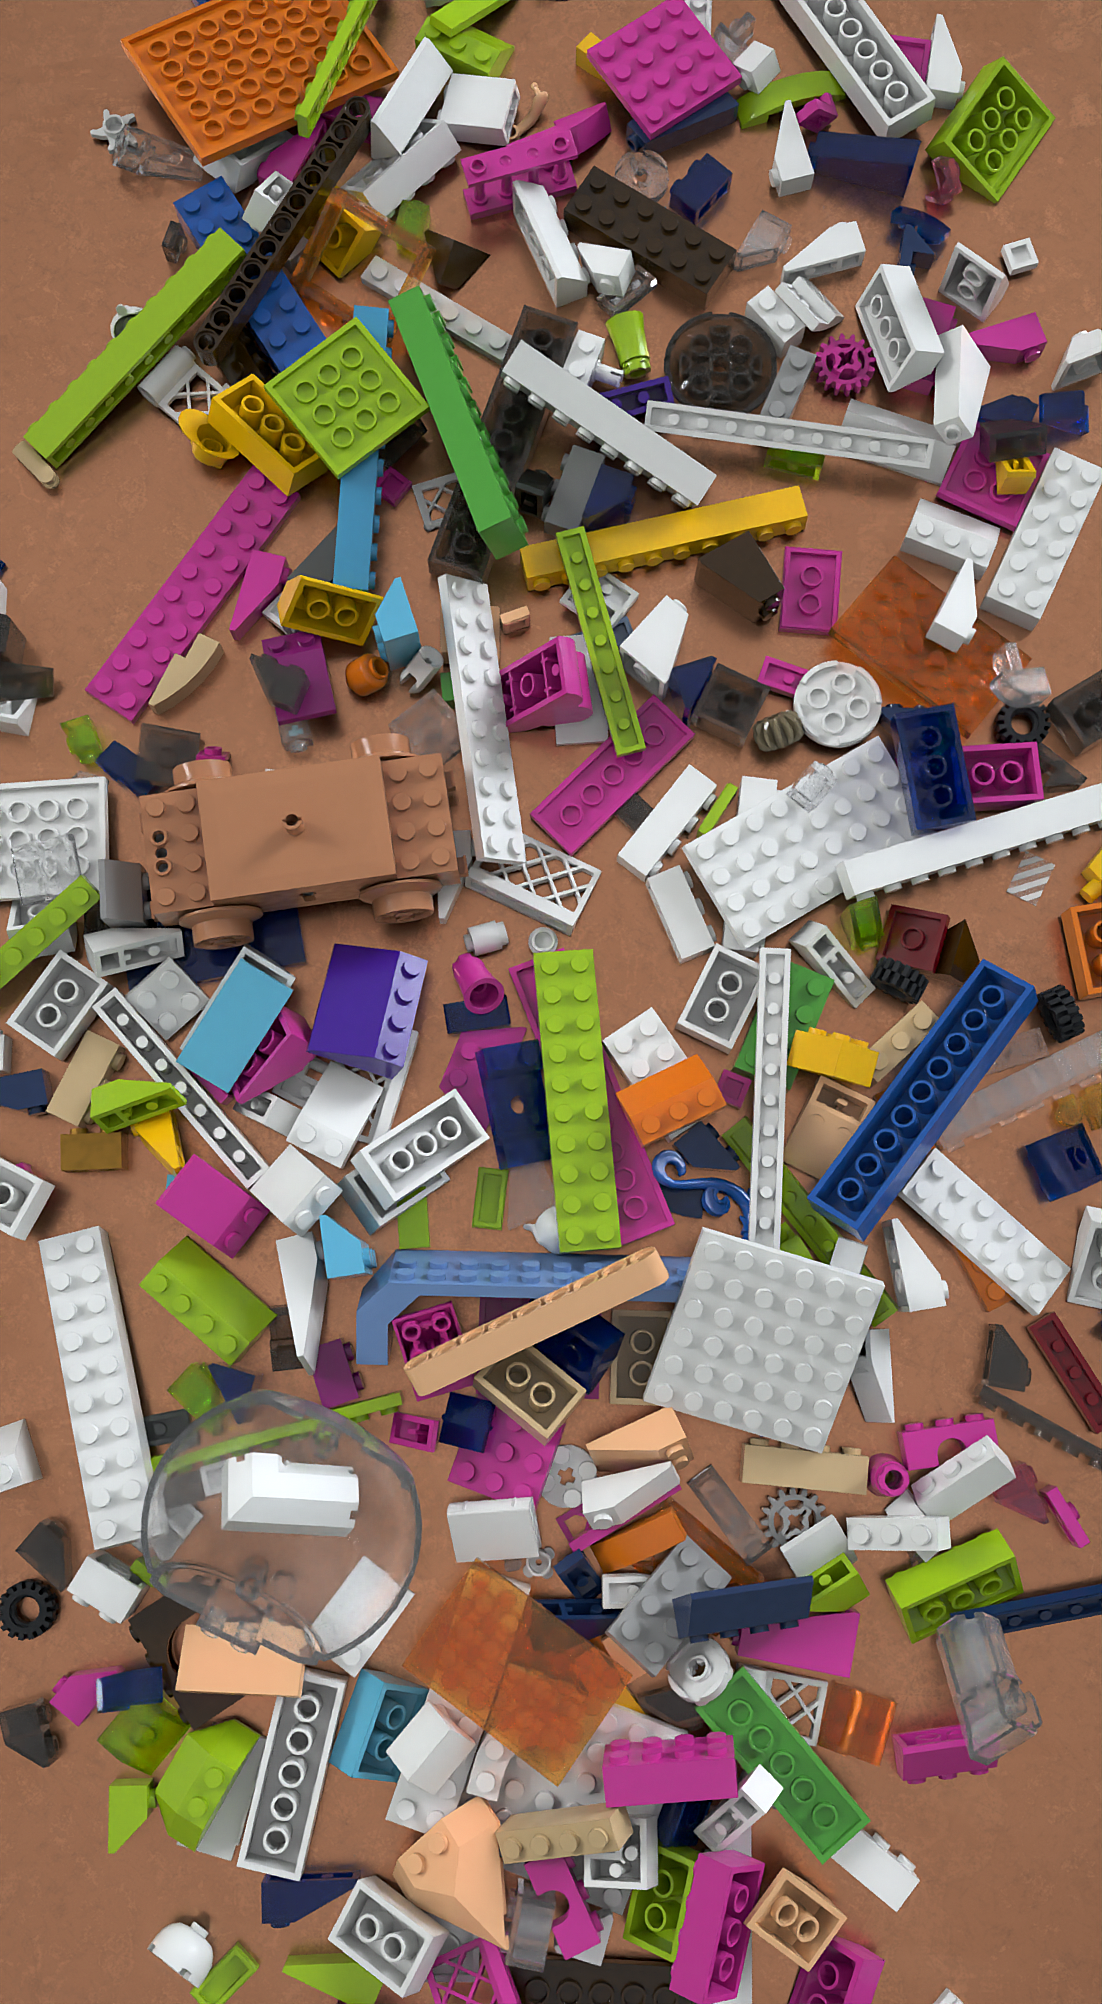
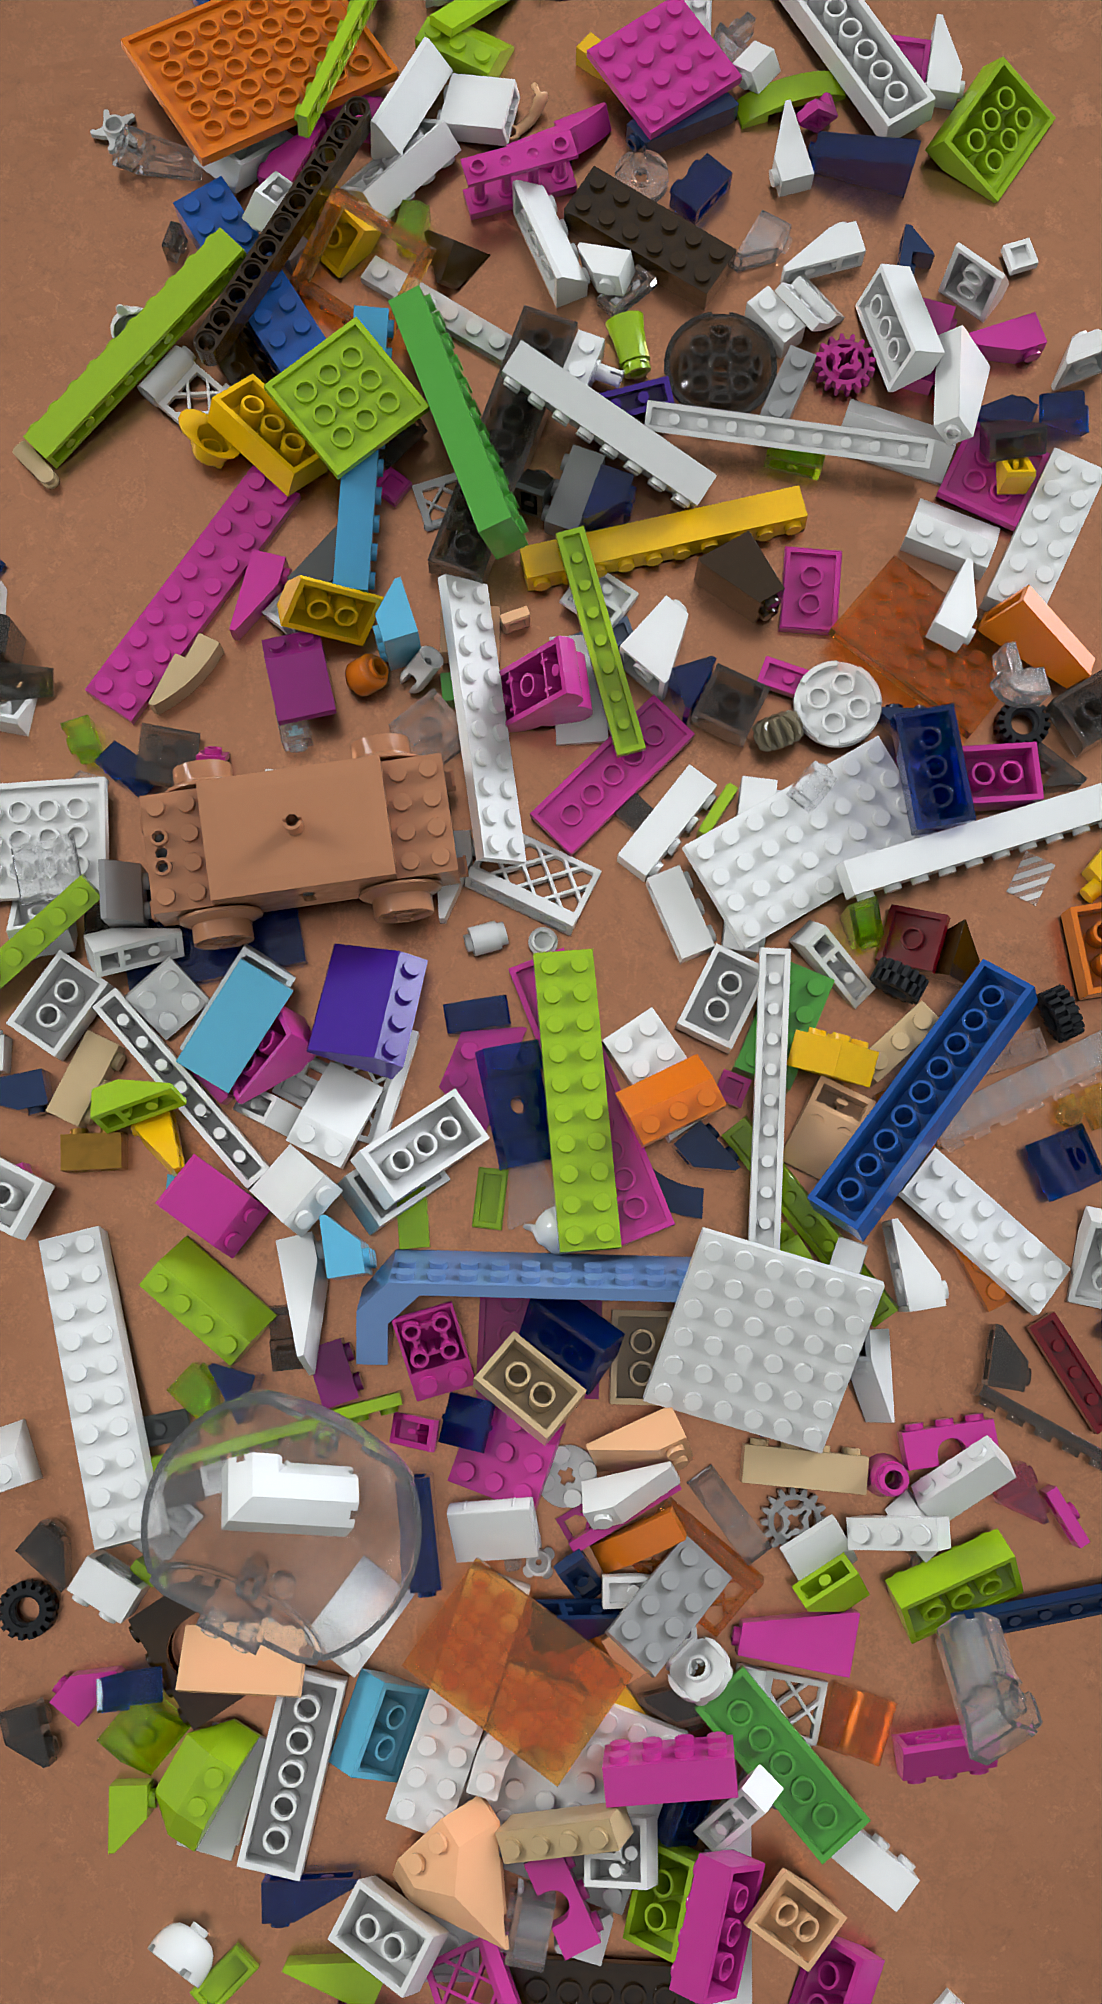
clear smoke slope [249,654,310,715] -> none
white slope [386,1699,477,1795] -> none
light nougat beam [403,1246,670,1396] -> none
dark pink plant [452,953,504,1014] -> none
blue plant [652,1150,750,1240] -> none
dark blue slope [672,1575,814,1644] -> none
clear blue slope [890,206,951,244] -> none
clear pink bracket [925,156,963,205] -> none
none -> clear blue slope [398,1472,443,1598]
none -> orange slope [978,585,1095,689]

